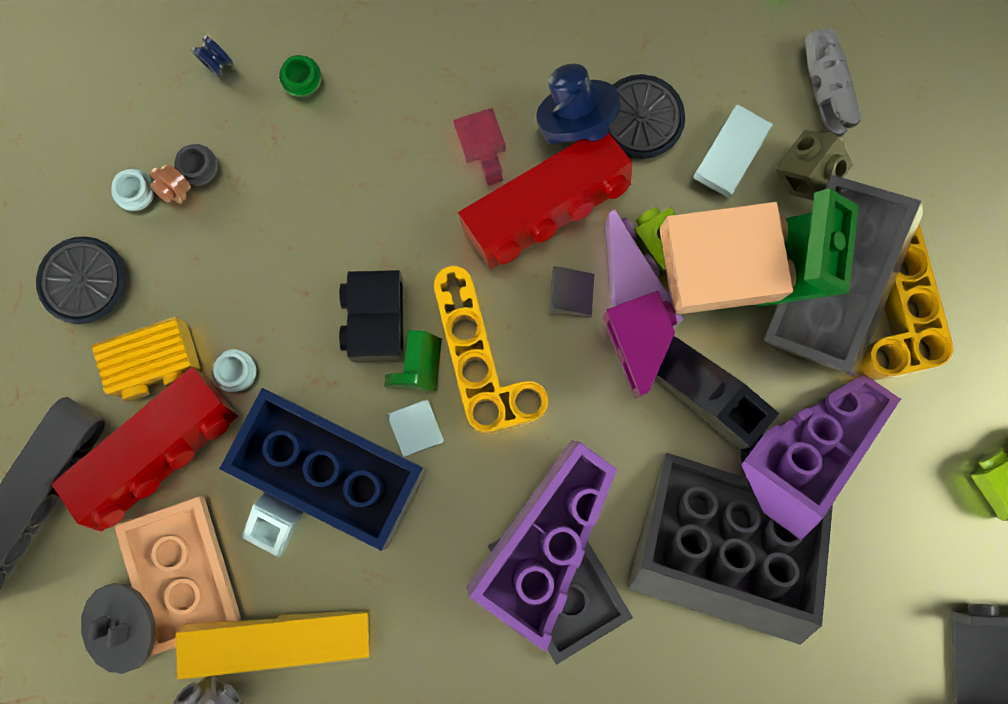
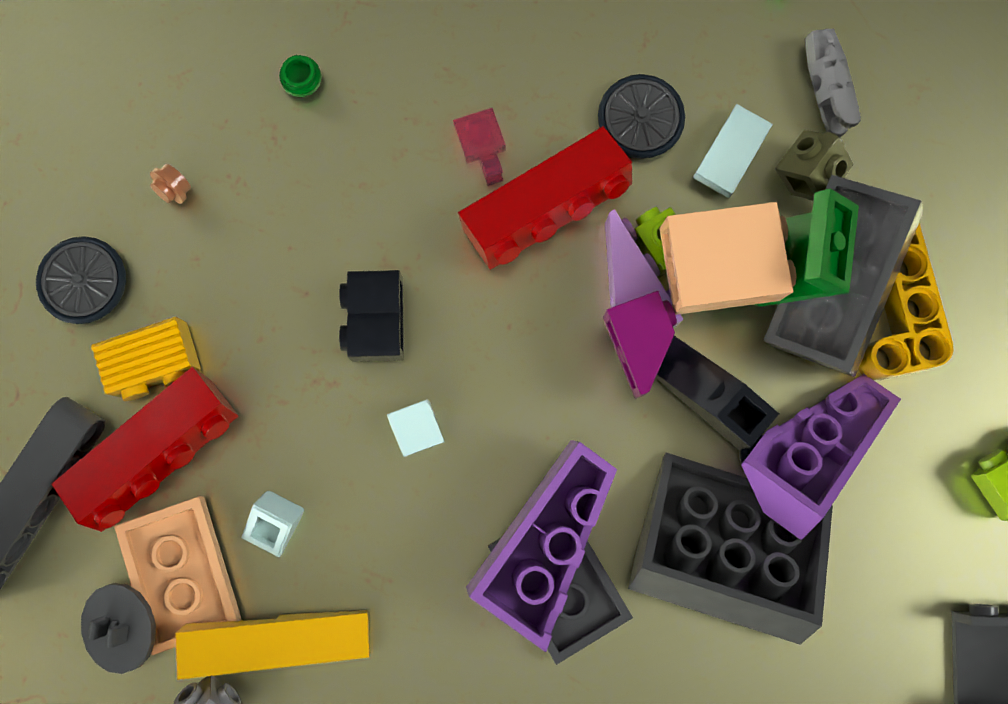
light aqua plate [111,169,155,211] -> none
dark grey plate [174,144,218,186] -> none
dark blue bush [191,35,233,78] -> none
light aqua plate [212,349,256,393] -> none
dark blue brick [219,388,427,551] -> none
green tile [384,330,442,391] -> none
yellow beam [434,266,548,434] -> none
dark blue plate [536,63,621,144] -> none
dark grey slope [549,266,594,316] -> none

